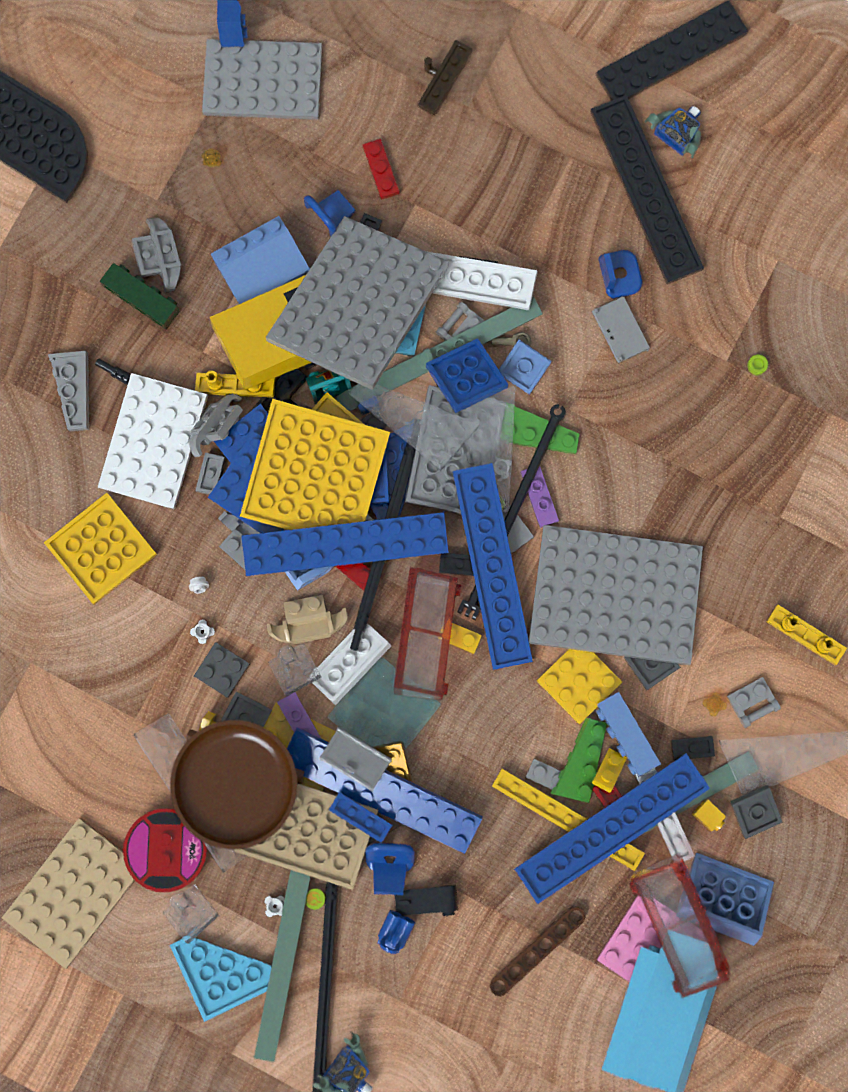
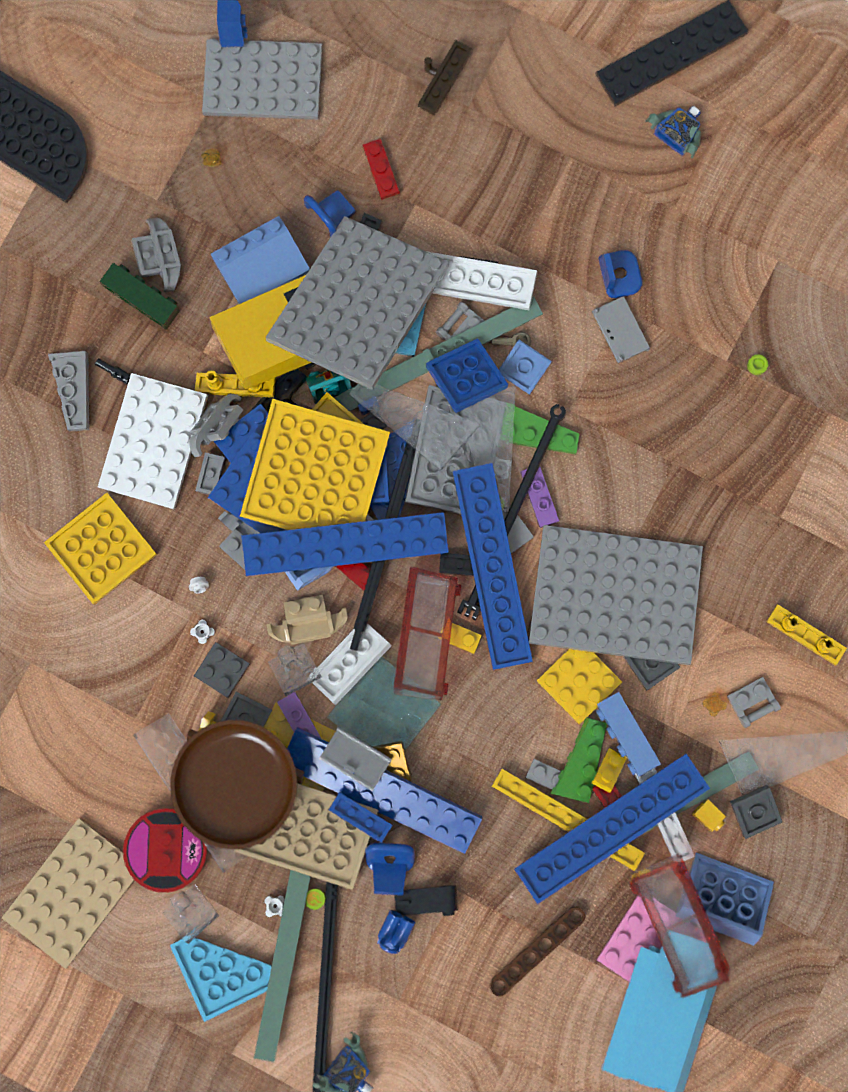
black plate [590,95,704,284] -> none
black plate [671,736,715,761] -> none

